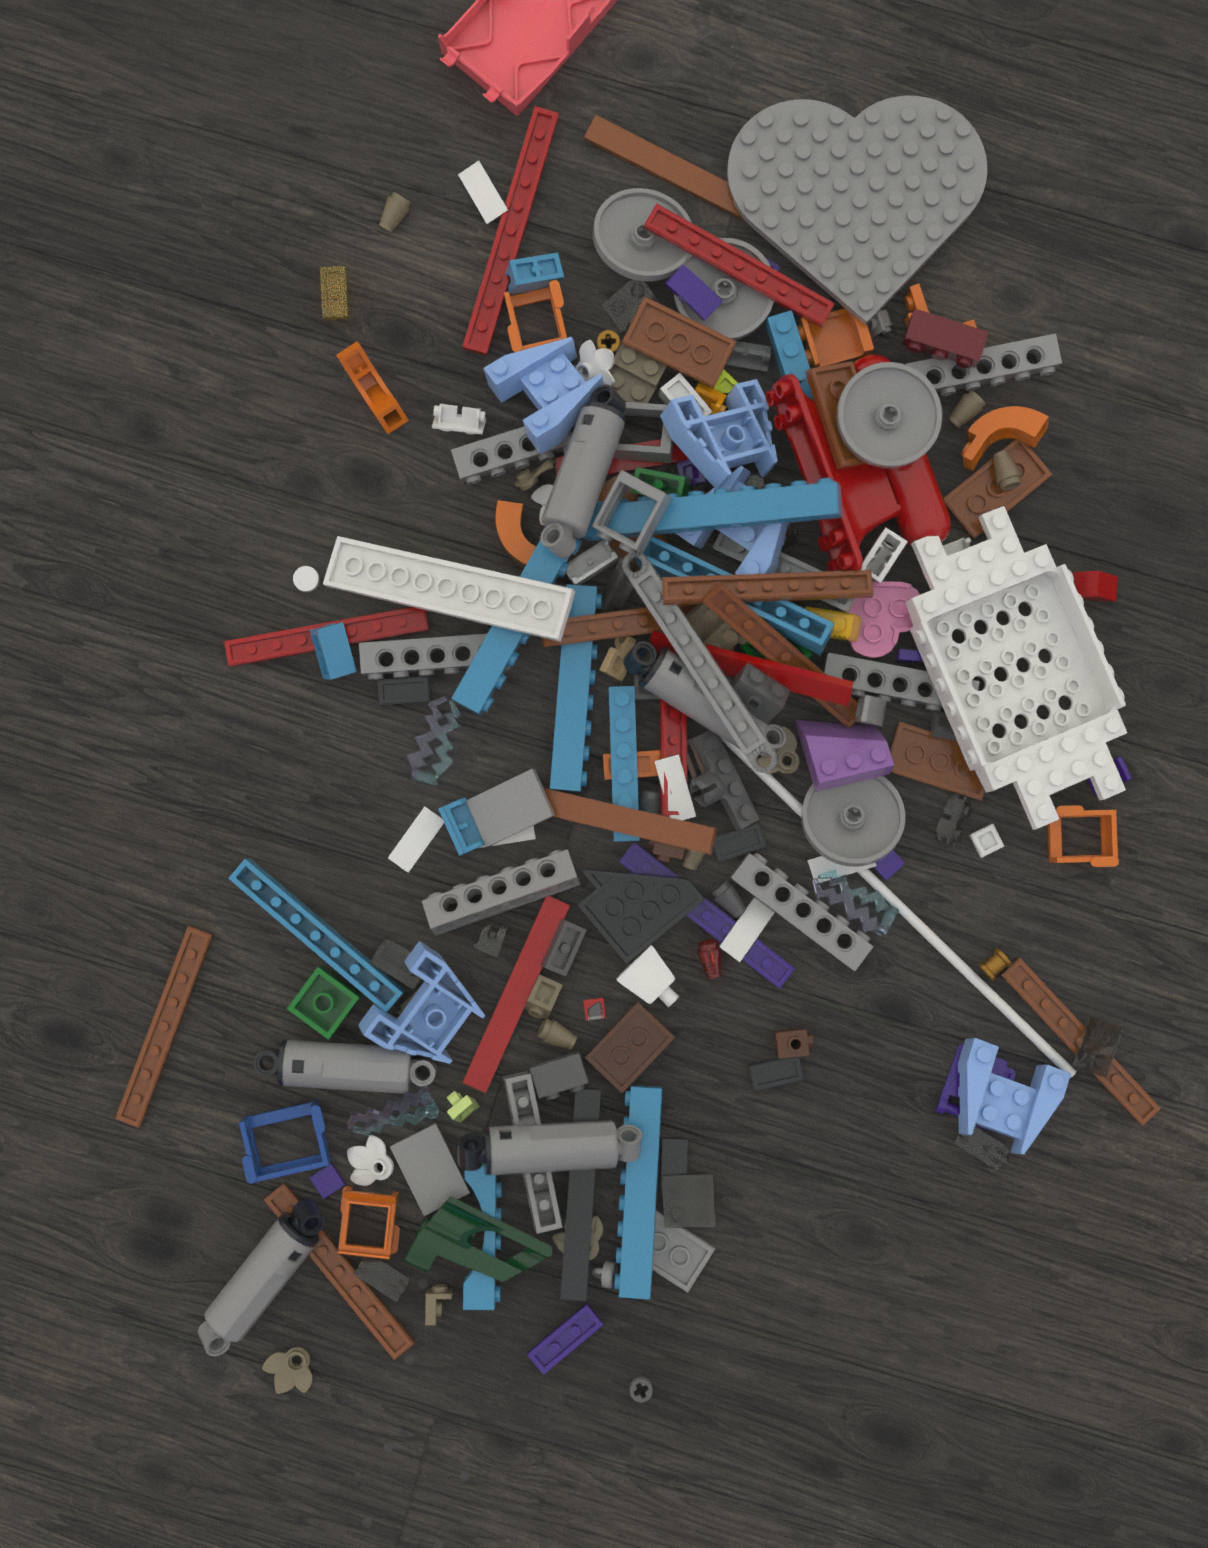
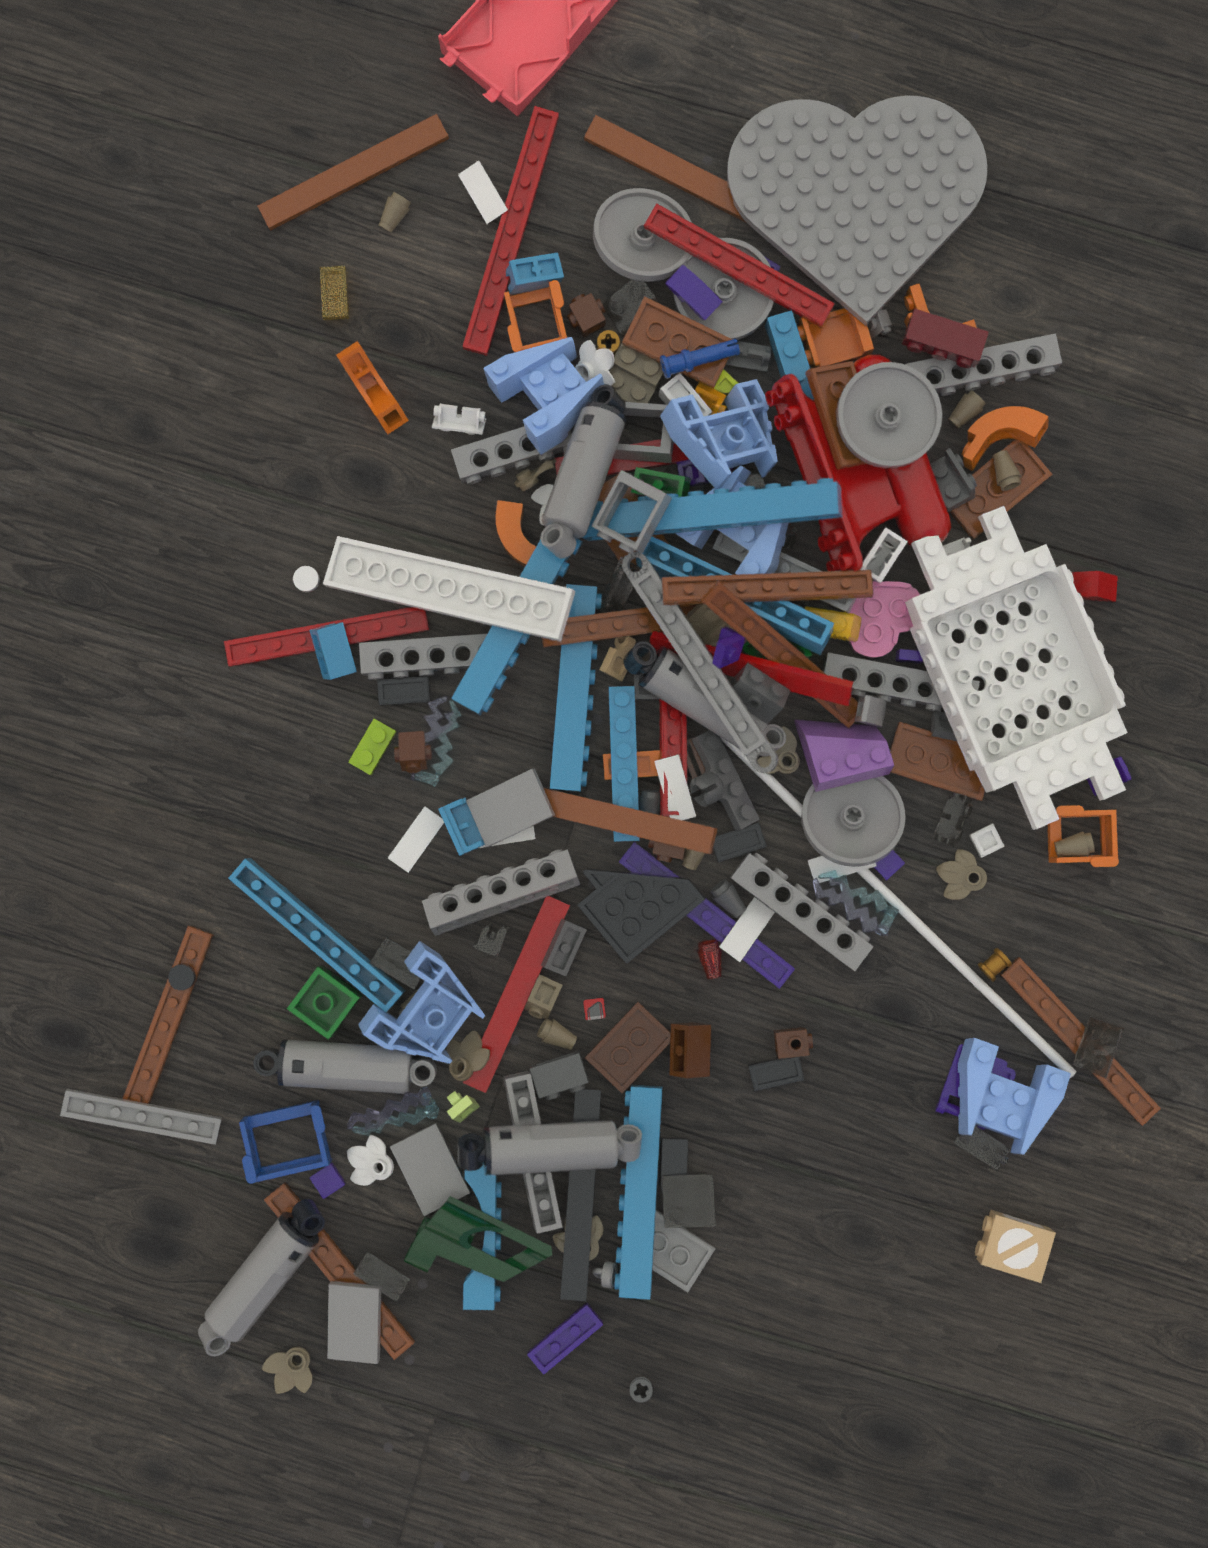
orange piece [338,1186,400,1259] -> none
dark tan bracket [425,1284,453,1325] -> none
white hinge [566,540,618,585] -> none
white torso [616,945,679,1007] -> none
none -> light grey plate [60,1089,222,1145]
none -> black tile [168,964,196,990]
none -> dark orange tile [258,114,449,231]
none -> light grey tile [327,1281,381,1364]
none -> lime plate [348,719,397,776]
none -> reddish brown brick [394,731,432,773]
none -> dark tan plate [446,1031,490,1081]
none -> reddish brown brick [567,293,606,338]
none -> blue pin [660,338,740,379]
none -> reddish brown brick [669,1022,711,1078]
none -> dark purple bracket [712,627,745,669]
none -> dark grey bracket [931,448,977,512]
none -> dark tan plate [936,849,987,900]
none -> tan brick [975,1210,1056,1283]
none -> dark tan cone [1054,831,1095,857]

